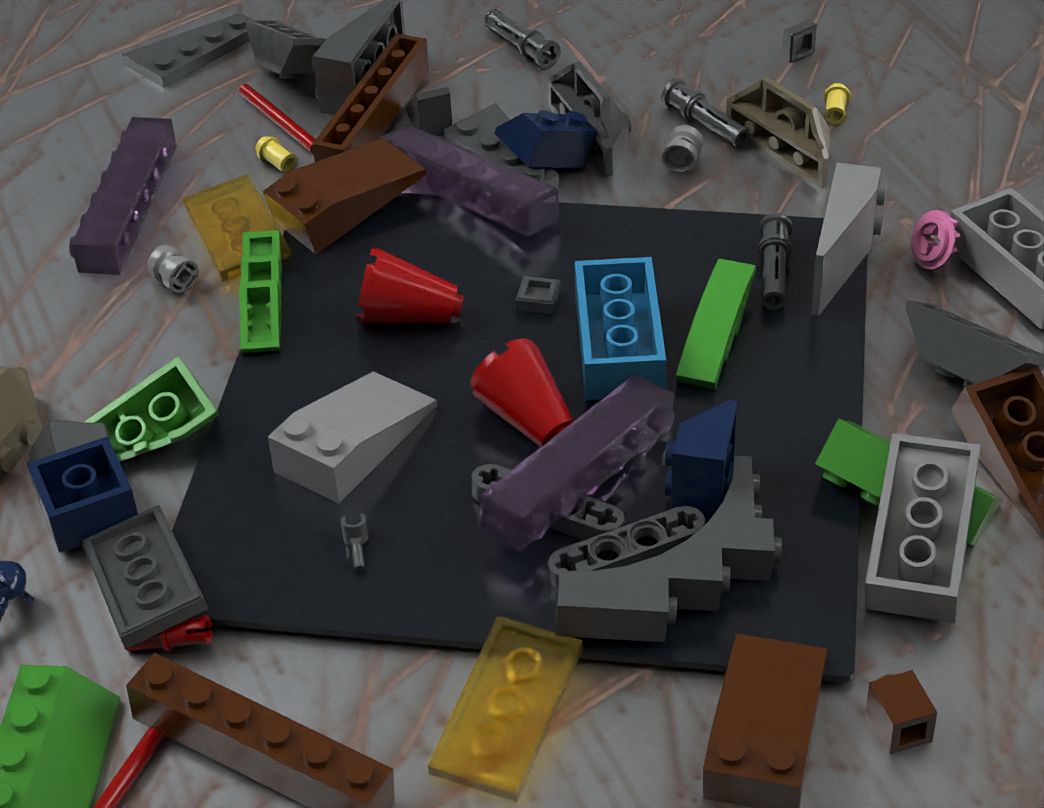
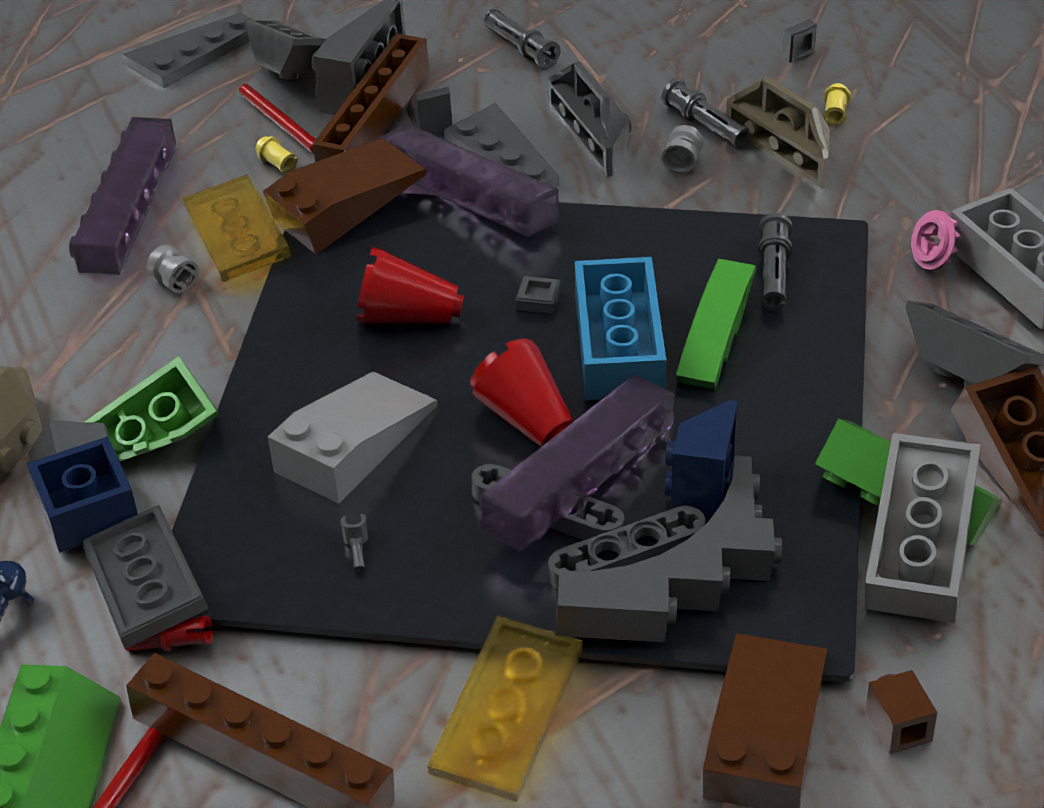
bright green slope [239,230,282,353] -> none
dark blue slope [494,110,598,168] -> none
light grey slope [811,162,887,316] -> none

